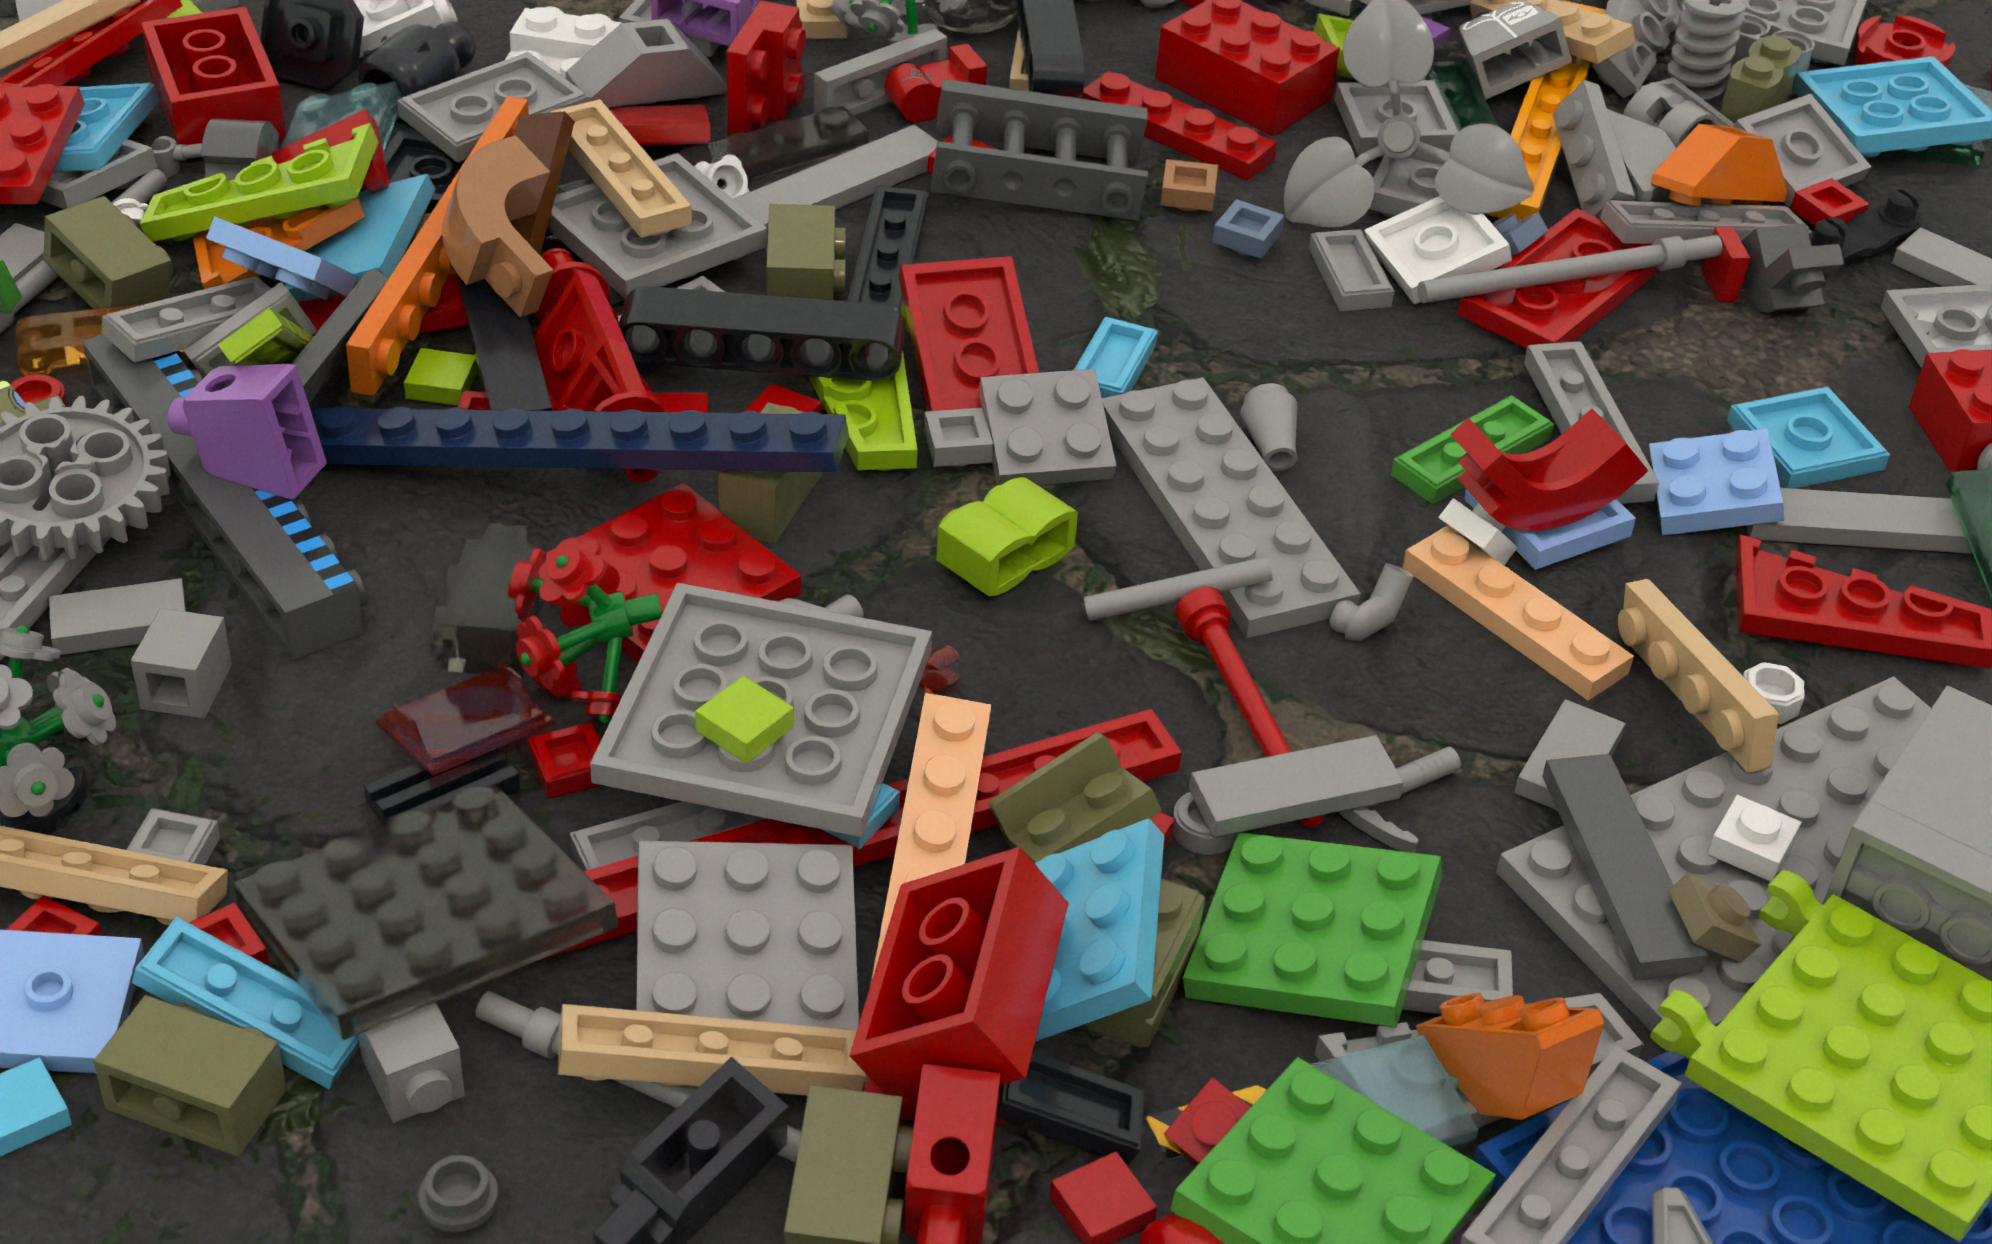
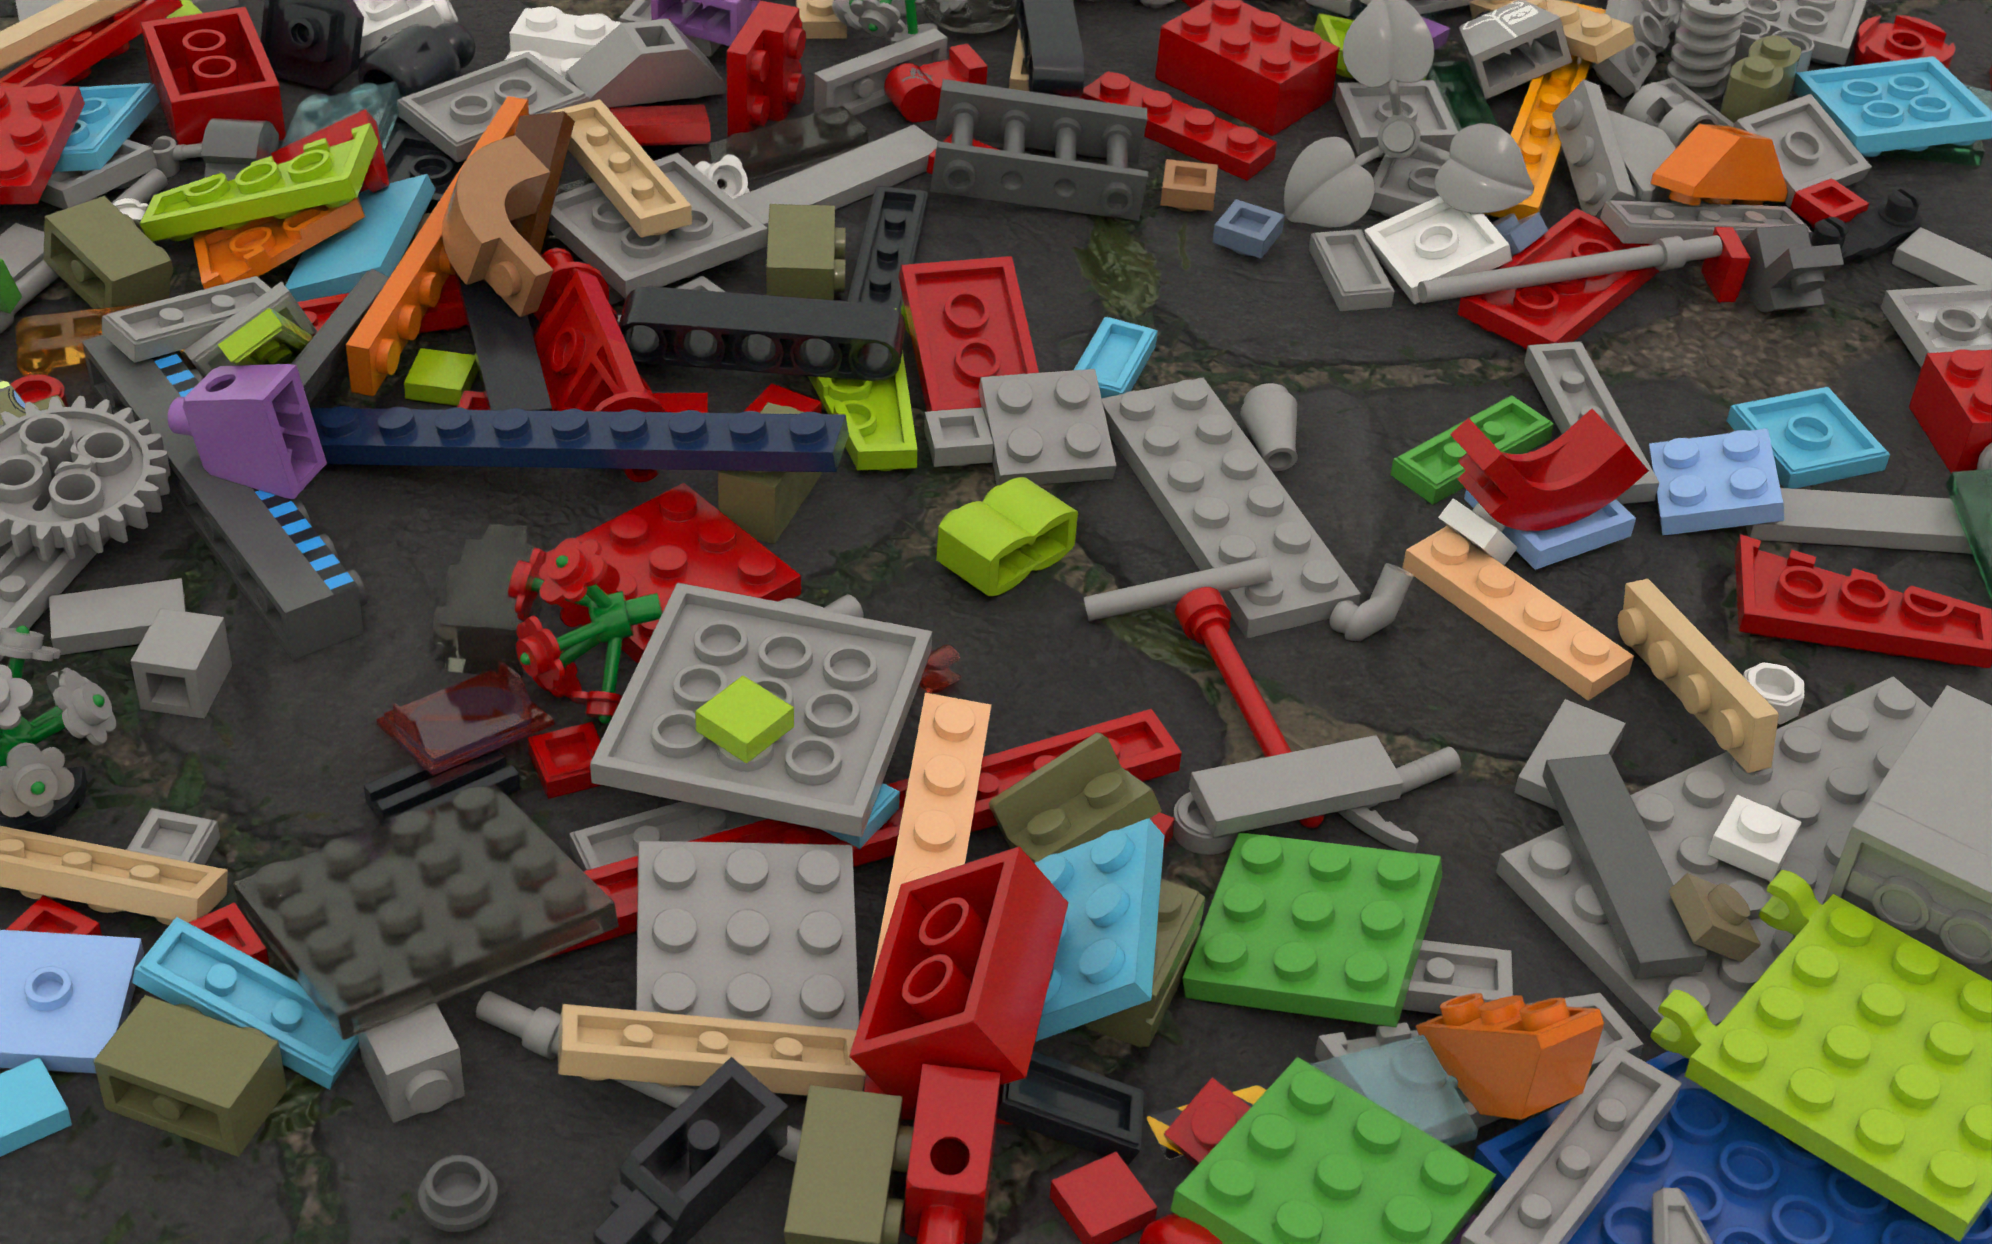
light blue plate [206,216,358,301] -> none

